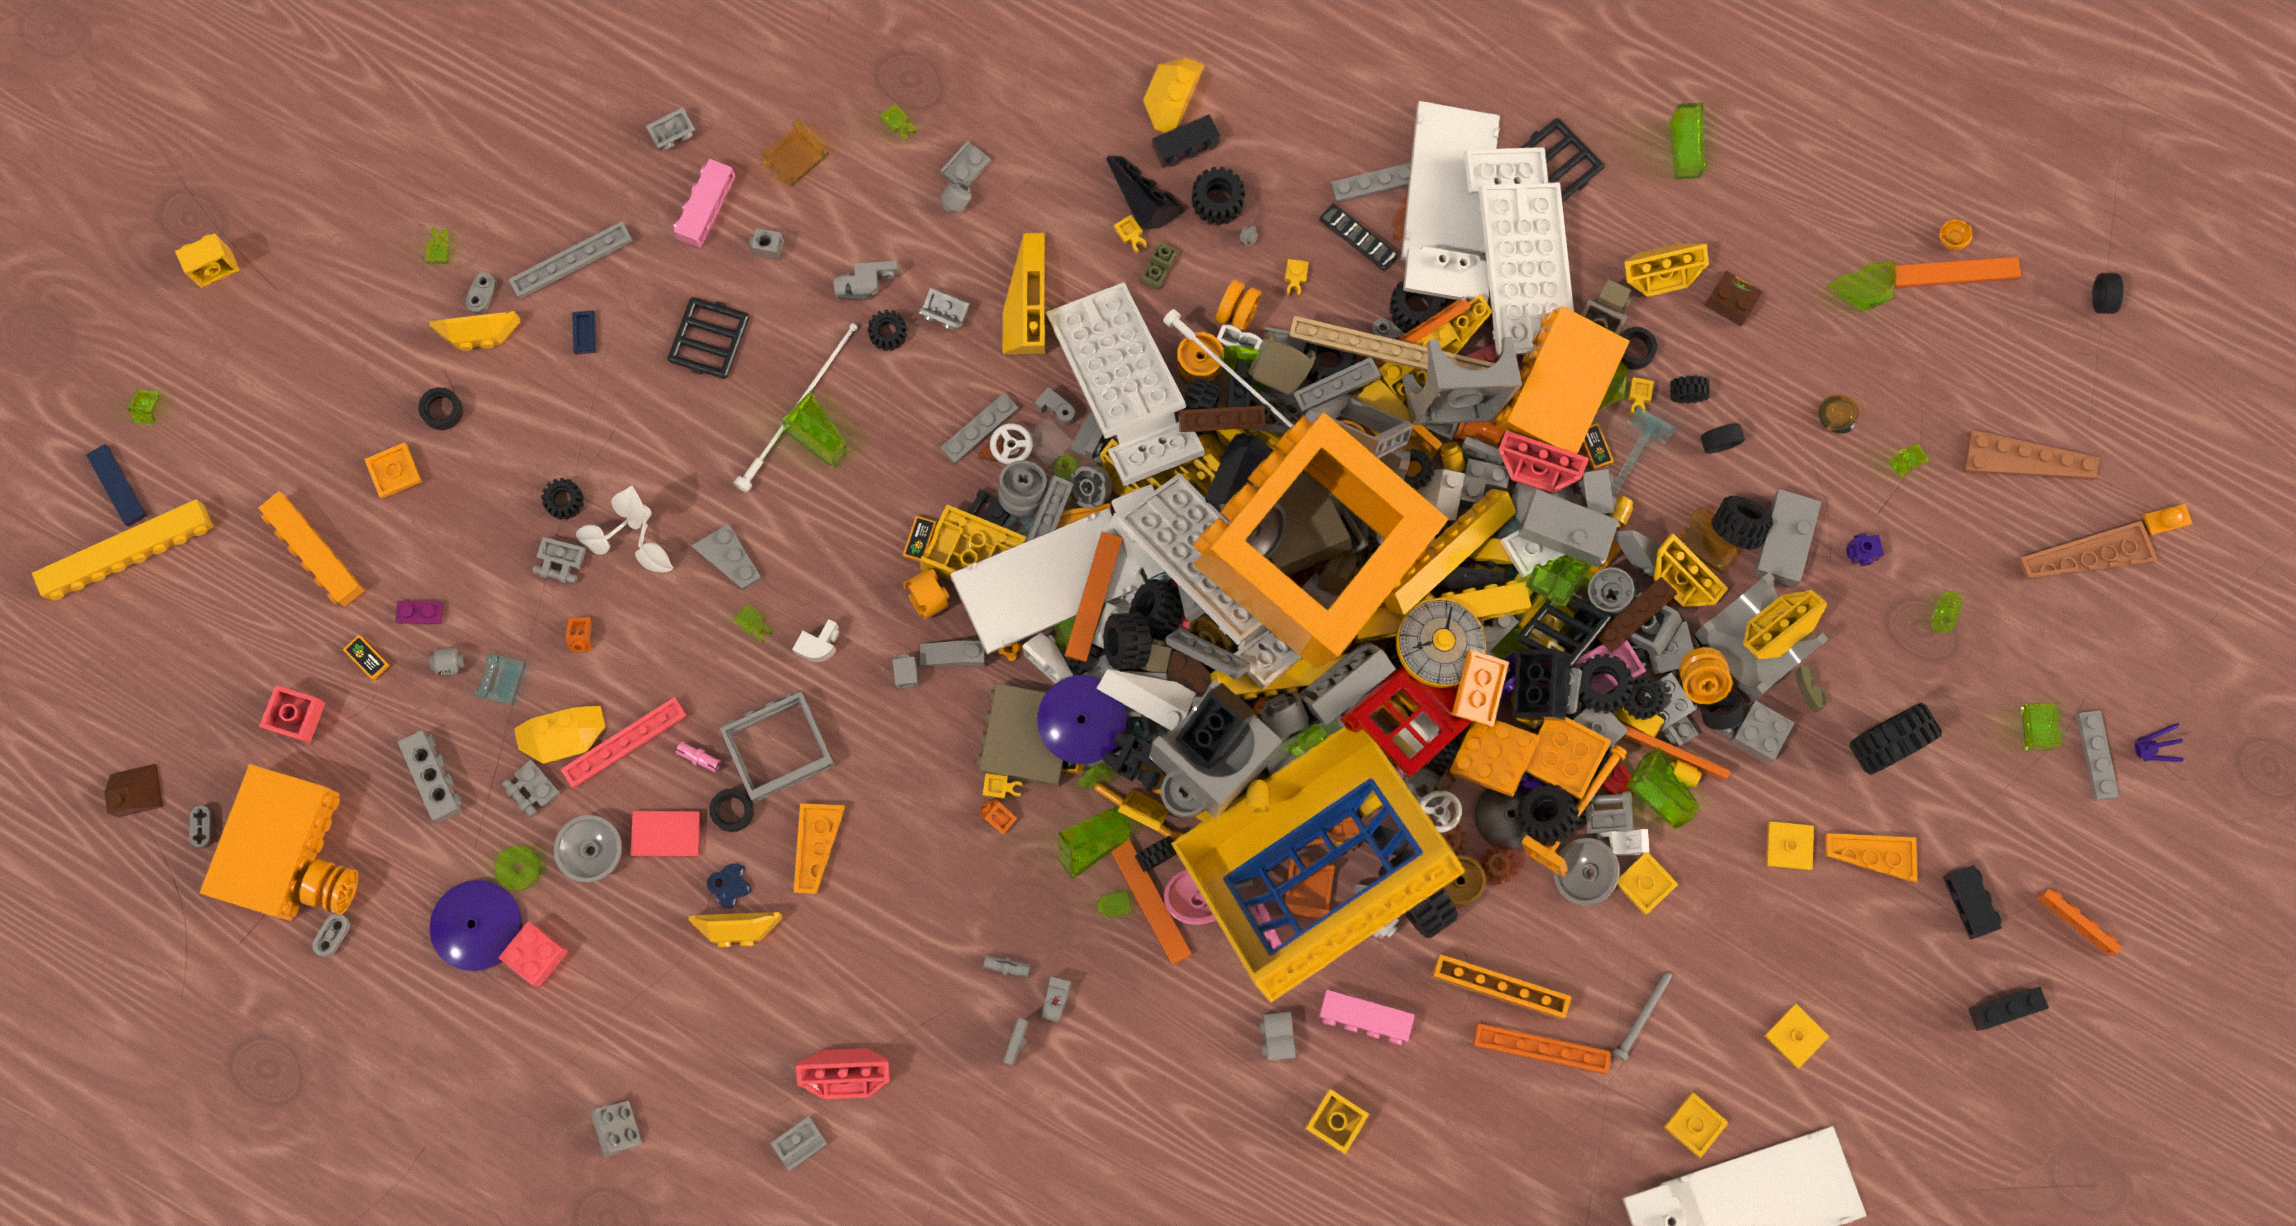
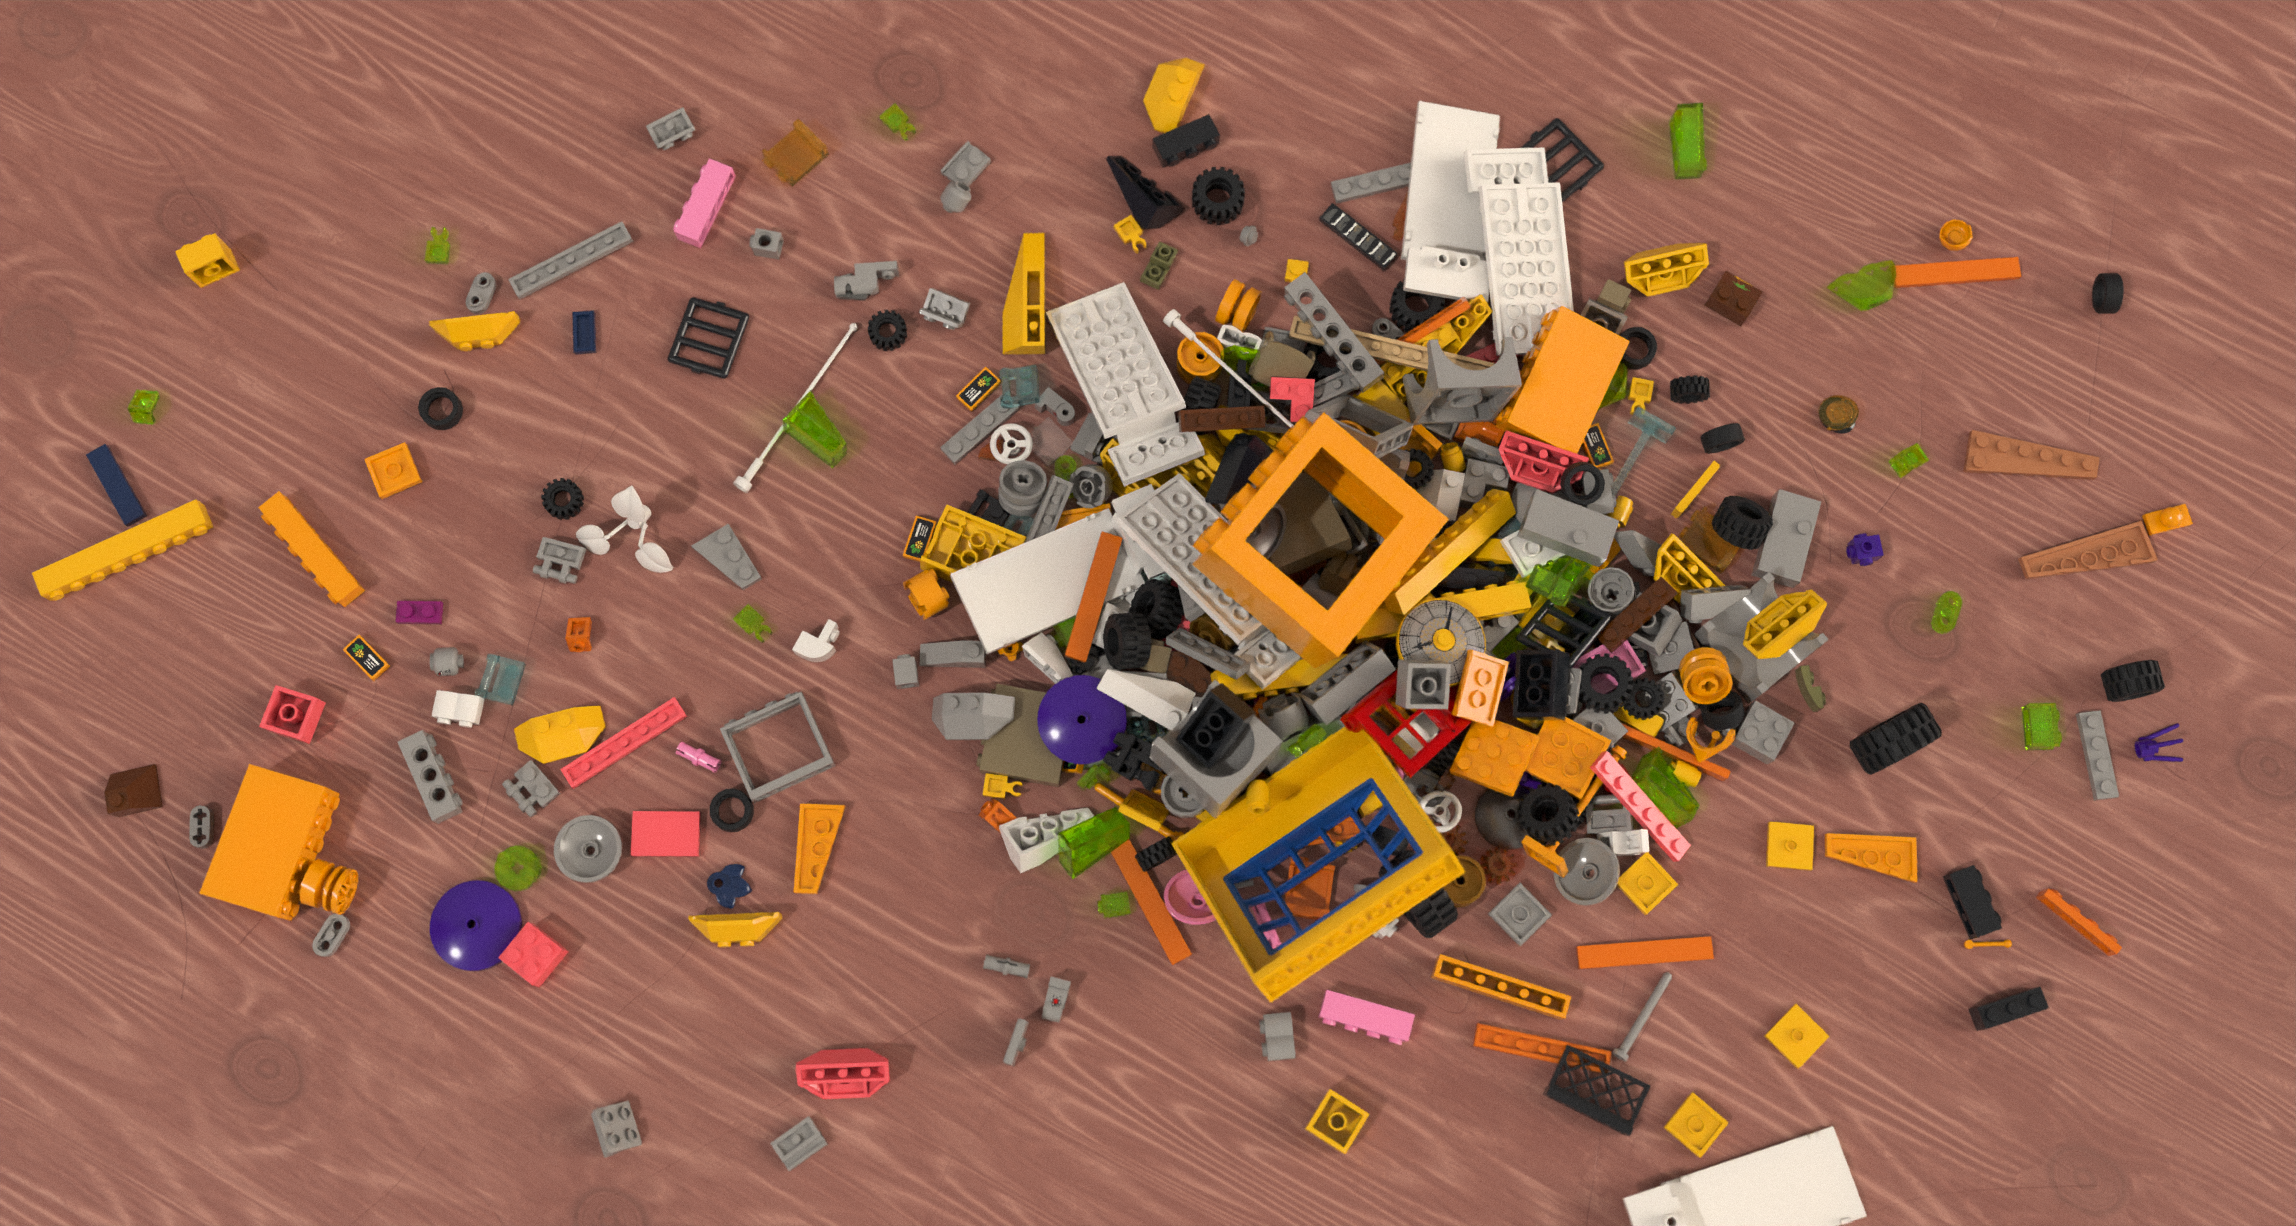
none -> white brick [432,690,484,728]
none -> light grey wedge [932,693,1015,740]
none -> tile [956,367,1001,412]
none -> clear light blue plate [999,364,1040,408]
none -> white wedge [999,808,1099,873]
none -> coral plate [1269,377,1315,422]
none -> light grey brick [1284,272,1384,393]
none -> light grey brick [1396,659,1451,709]
none -> light grey plate [1488,883,1552,947]
none -> black fence [1543,1045,1651,1136]
none -> black tyre [1560,462,1605,505]
none -> orange tile [1576,936,1714,969]
none -> plate [1590,751,1691,862]
none -> yellow tile [1671,461,1720,518]
none -> light grey slope [1680,585,1751,623]
none -> light orange helmet [1686,717,1736,762]
none -> light orange hinge [1964,939,2012,949]
none -> black tyre [2101,660,2165,702]

